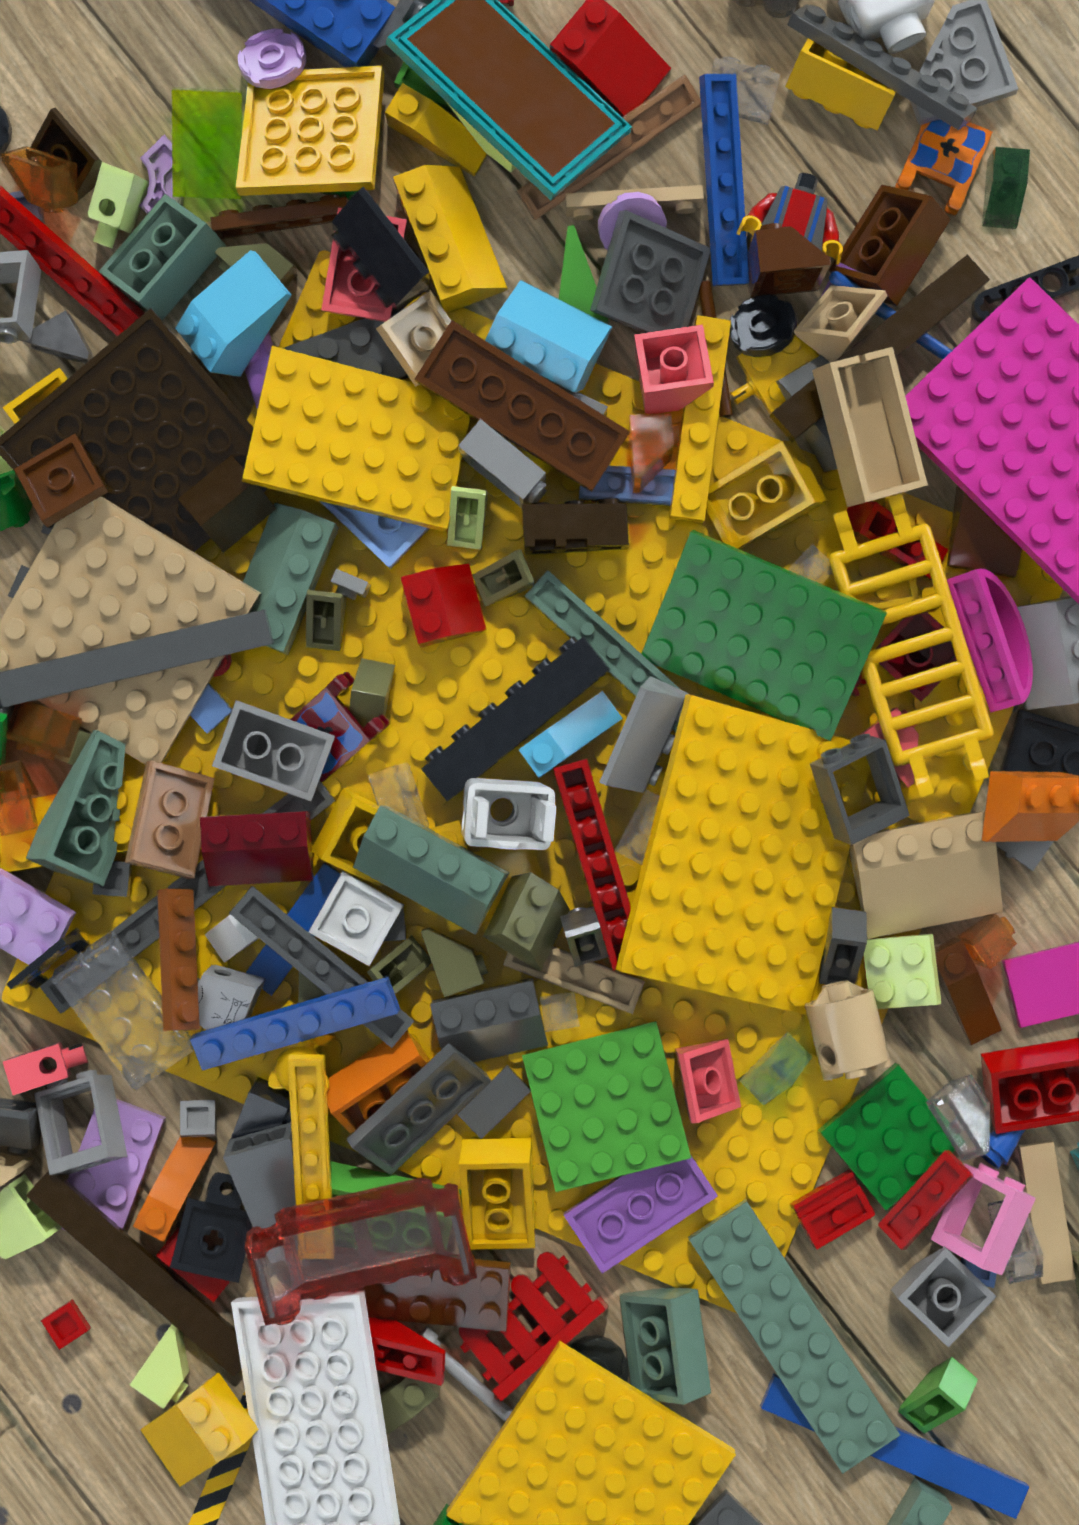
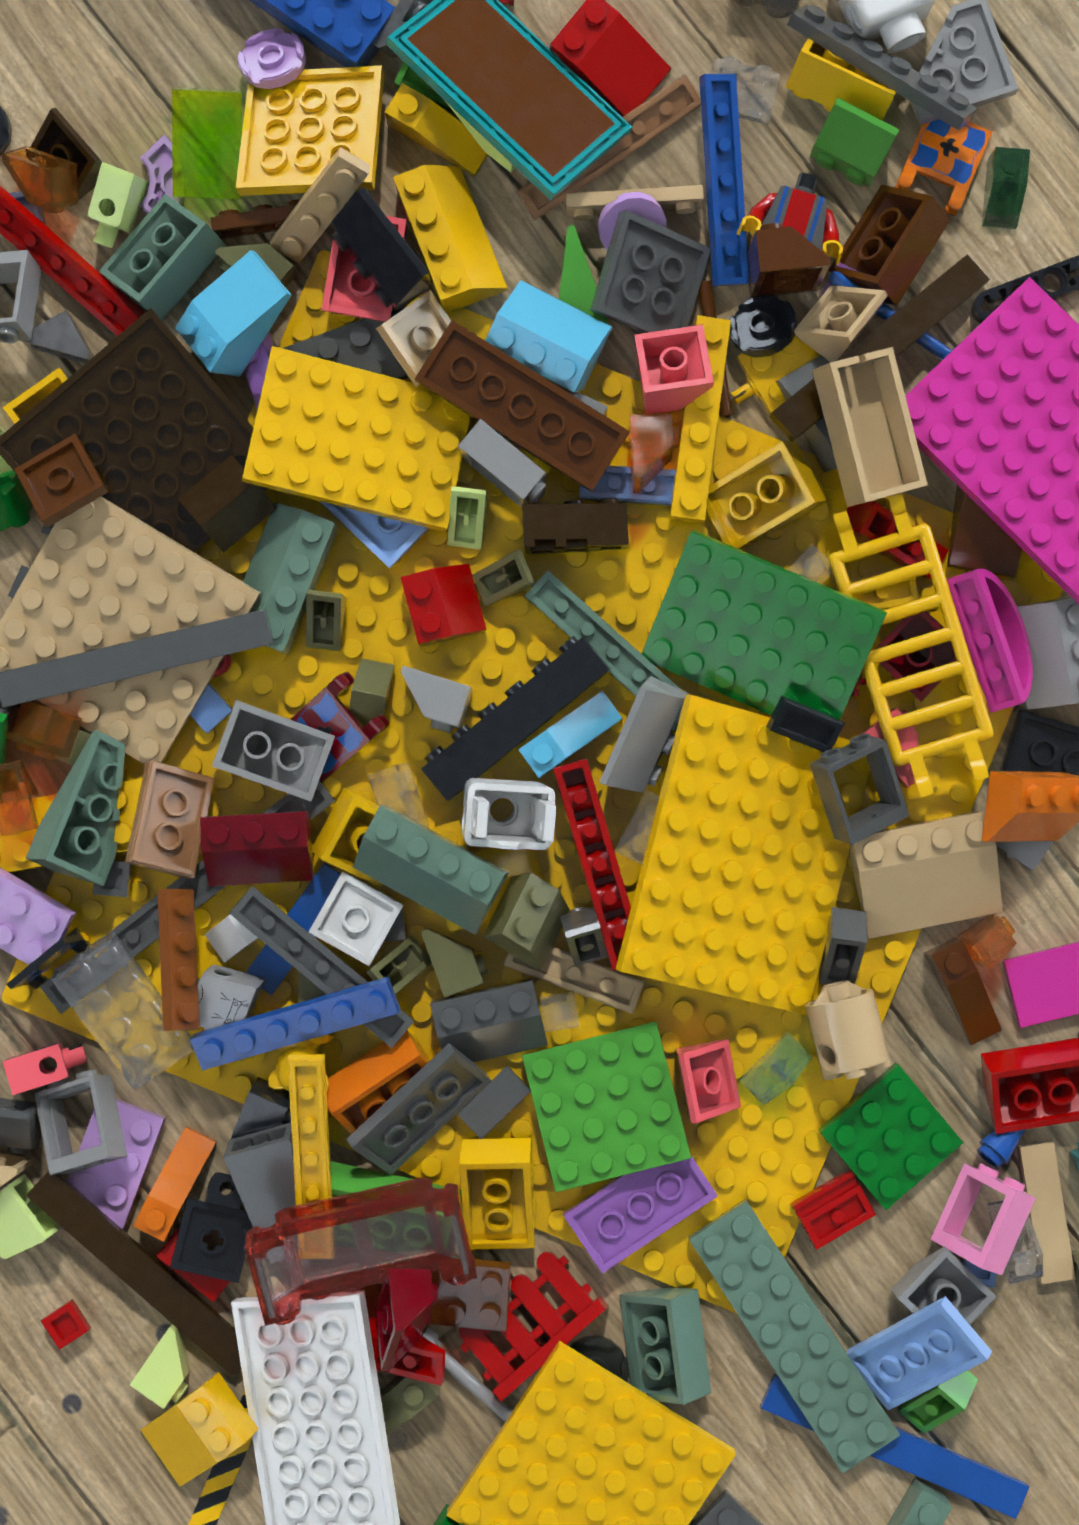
light grey plate [180,1100,216,1138] -> none
light grey plate [331,569,371,600] -> none
yellowish green plate [864,934,941,1009] -> none
red plate [878,1150,974,1250] -> none
clear slope [926,1074,990,1161] -> none
none -> tan plate [270,147,370,263]
none -> dark red slope [375,1268,438,1371]
none -> light grey slope [401,666,473,734]
none -> black tile [766,695,845,752]
none -> bright green slope [810,98,899,187]
none -> light blue plate [846,1296,992,1410]

